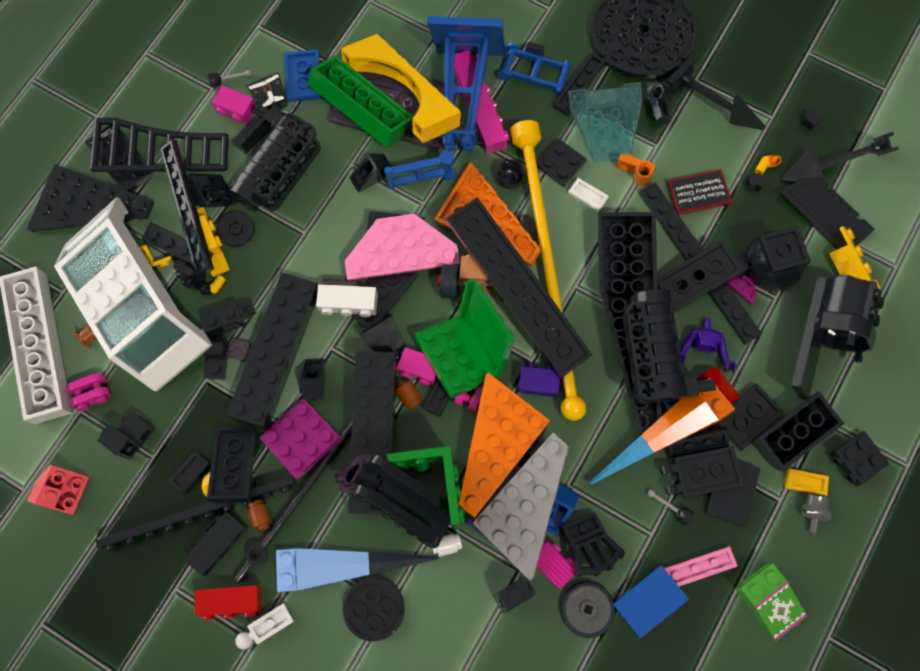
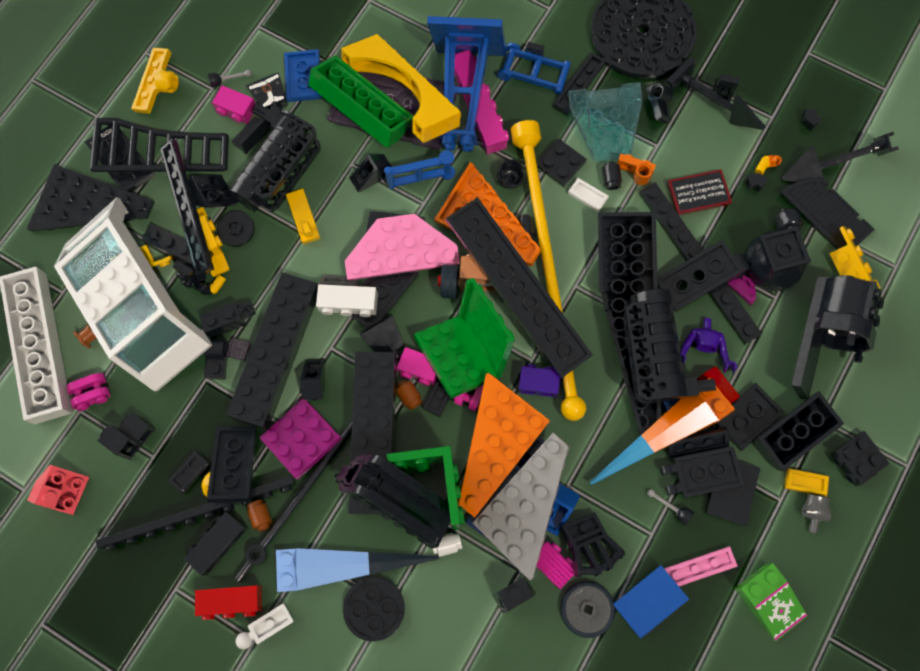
none -> yellow plate [131,48,179,114]
none -> yellow hinge [286,188,321,245]
none -> black brick [602,162,622,190]
none -> black plate [711,74,739,101]
none -> black head [775,208,803,231]

